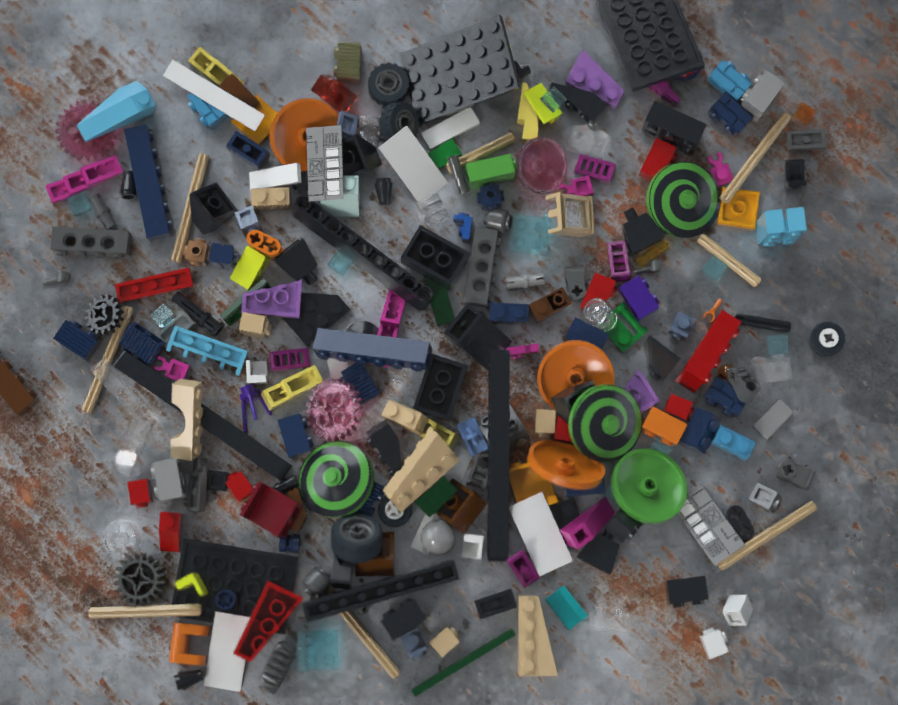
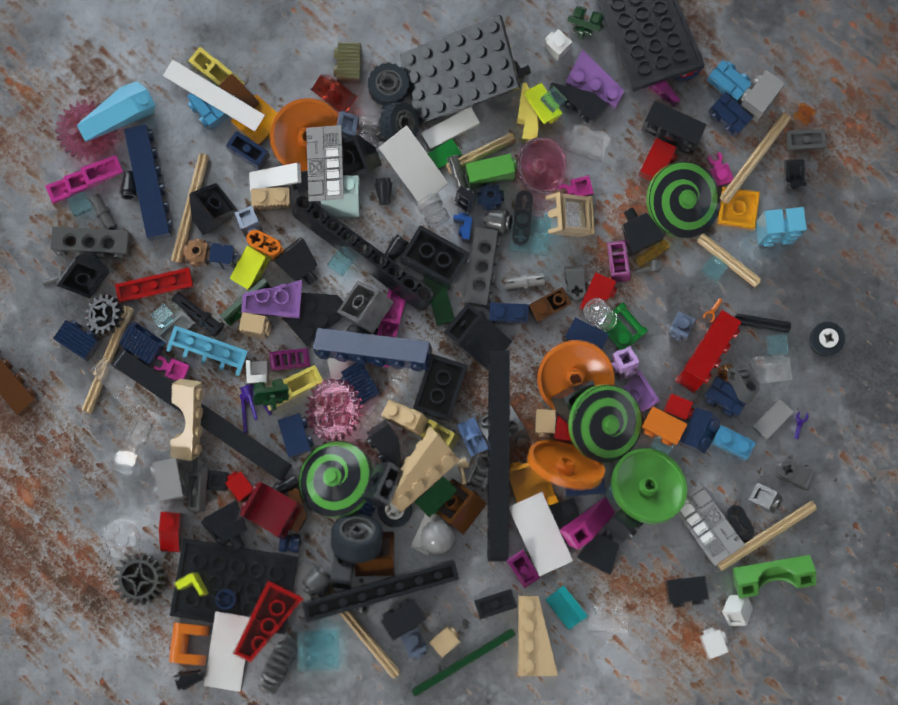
tan axle [88,604,202,619] -> none
red brick [127,479,153,508] -> none
white panel [462,534,484,560] -> none
dark pink plate [506,343,539,360] -> none
magenta slope [574,154,616,184] -> none
dark purple brick [618,275,660,322] -> none
black slope [644,335,681,381] -> none
none -> black slope [56,251,109,298]
none -> black torso [201,501,247,551]
none -> dark green hips [253,379,289,410]
none -> flat silver brick [337,281,394,334]
none -> black brick [361,462,404,507]
none -> black cone [385,234,409,261]
none -> black plate [454,186,477,214]
none -> tan hand [457,457,469,485]
none -> black beam [512,191,533,246]
none -> white brick [545,29,572,61]
none -> dark green hips [567,6,604,39]
none -> lavender brick [611,347,639,379]
none -> bright green arch [733,555,816,598]
none -> dark purple hand [794,411,809,439]

